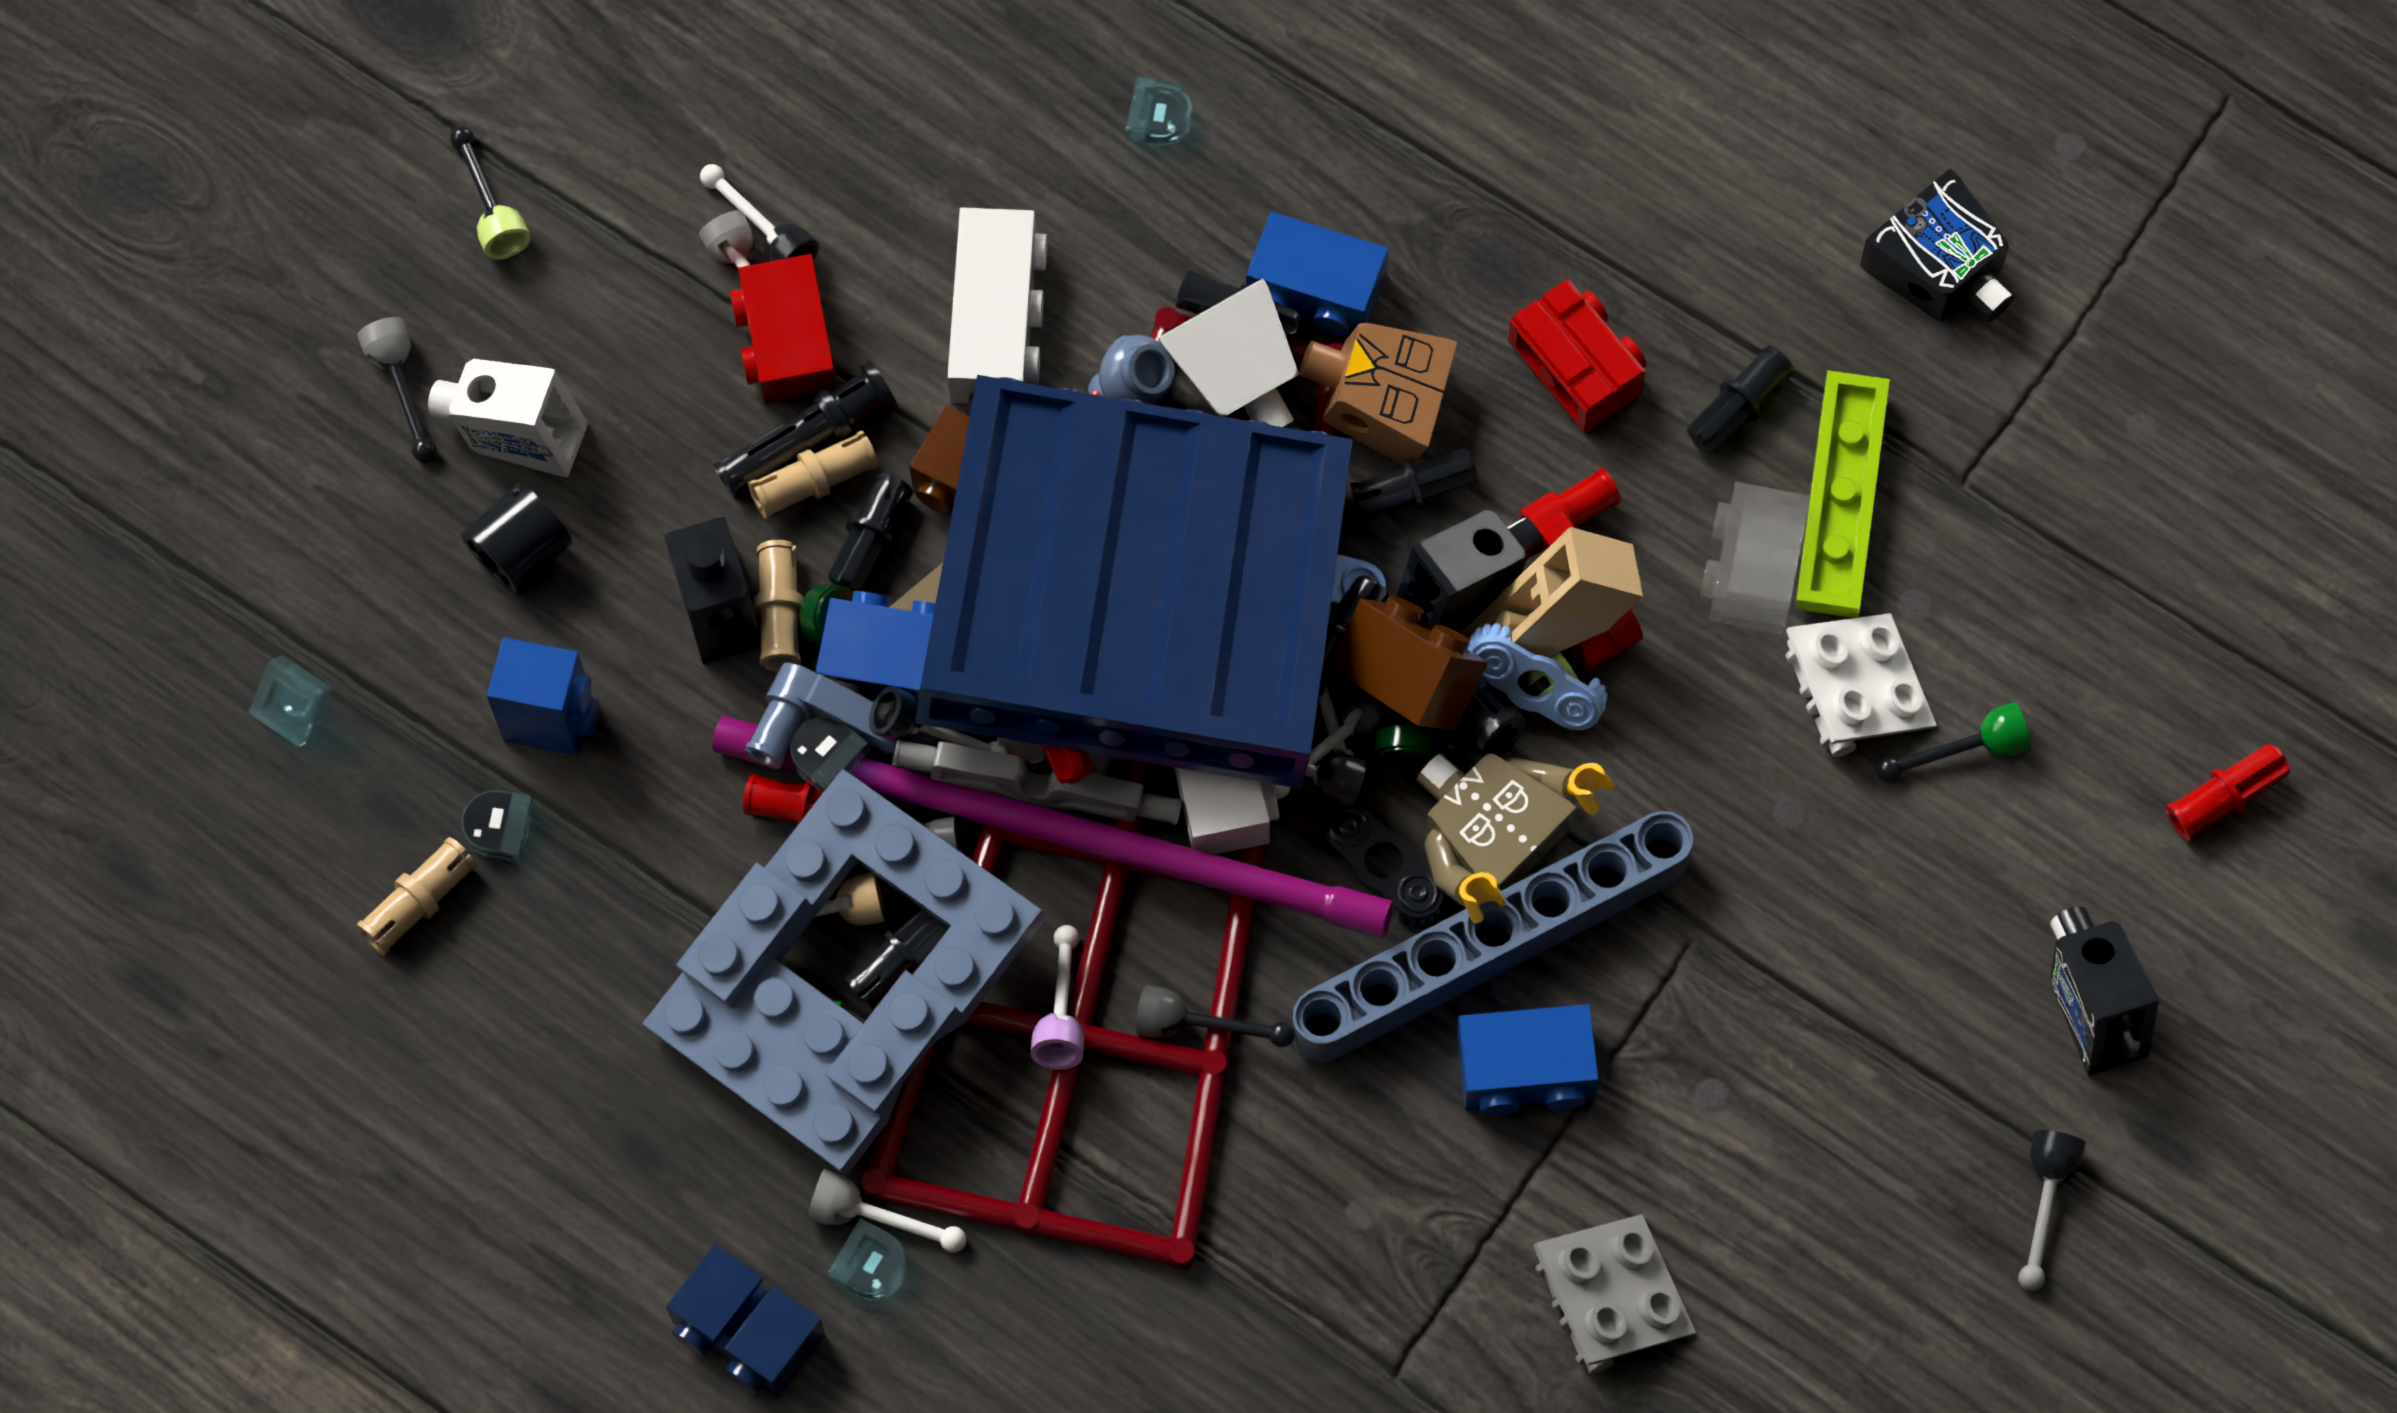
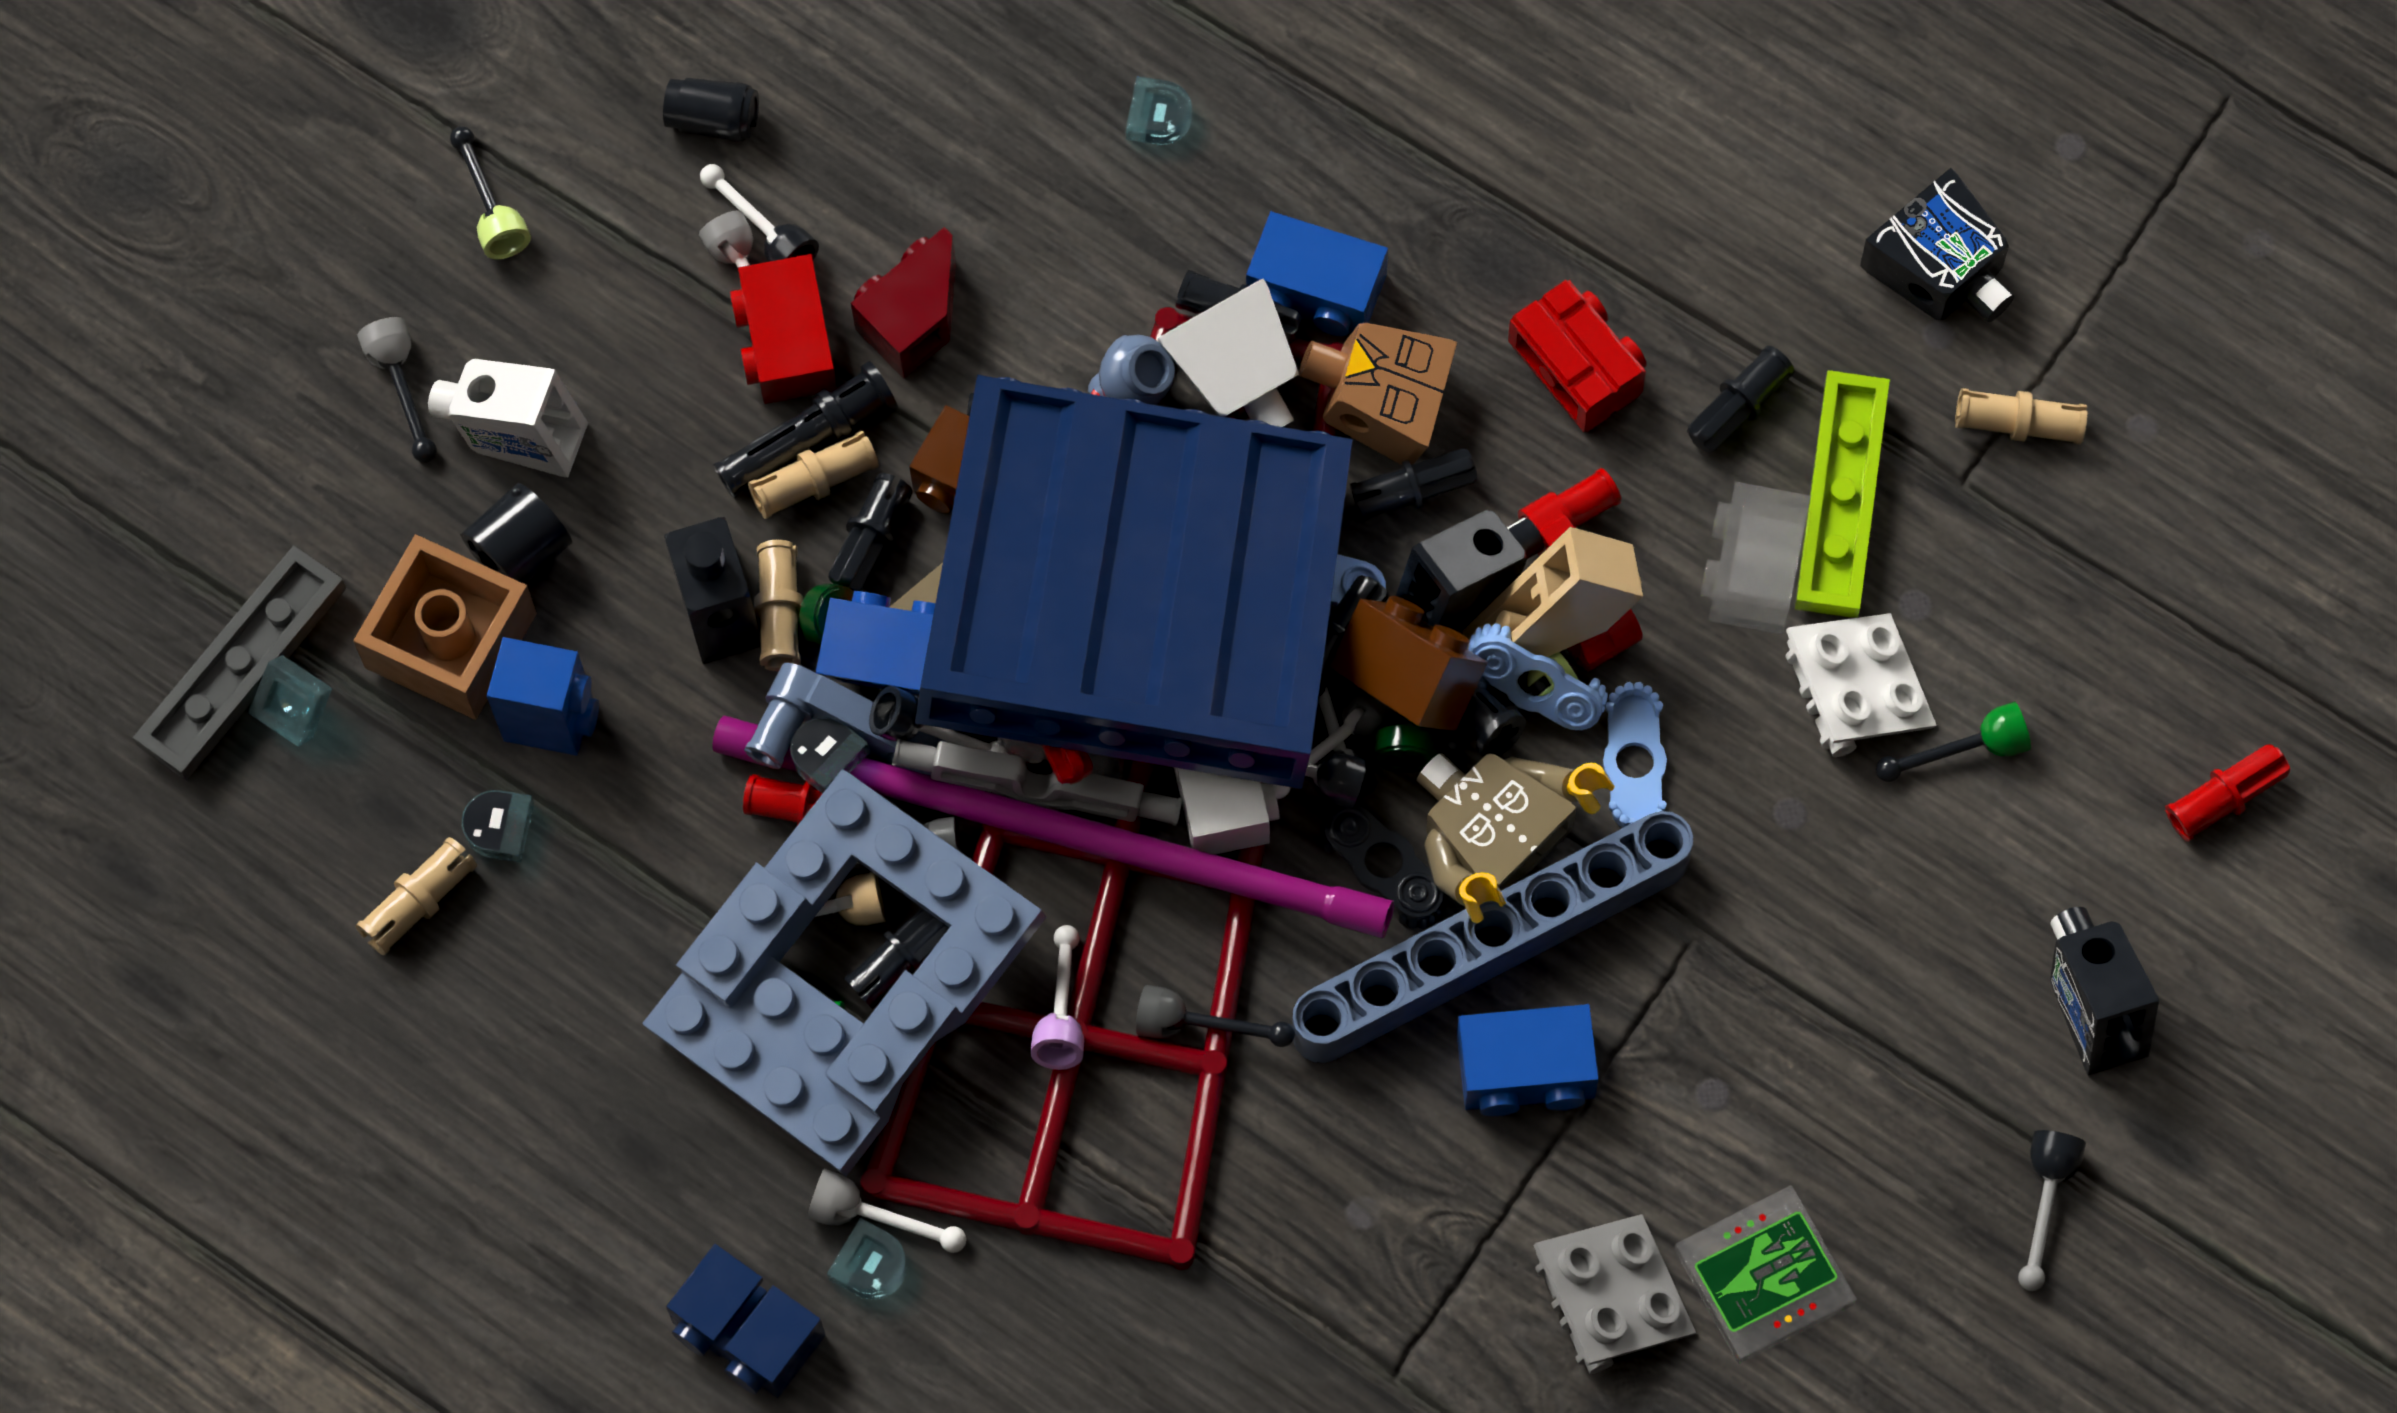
white brick [948,208,1047,404] -> none
none -> dark grey plate [132,545,347,781]
none -> medium nougat brick [353,534,537,720]
none -> black piece [663,78,759,142]
none -> dark red slope [851,227,956,379]
none -> light blue piece [1603,682,1667,828]
none -> tile [1674,1185,1857,1364]
none -> tan pin [1955,388,2087,445]

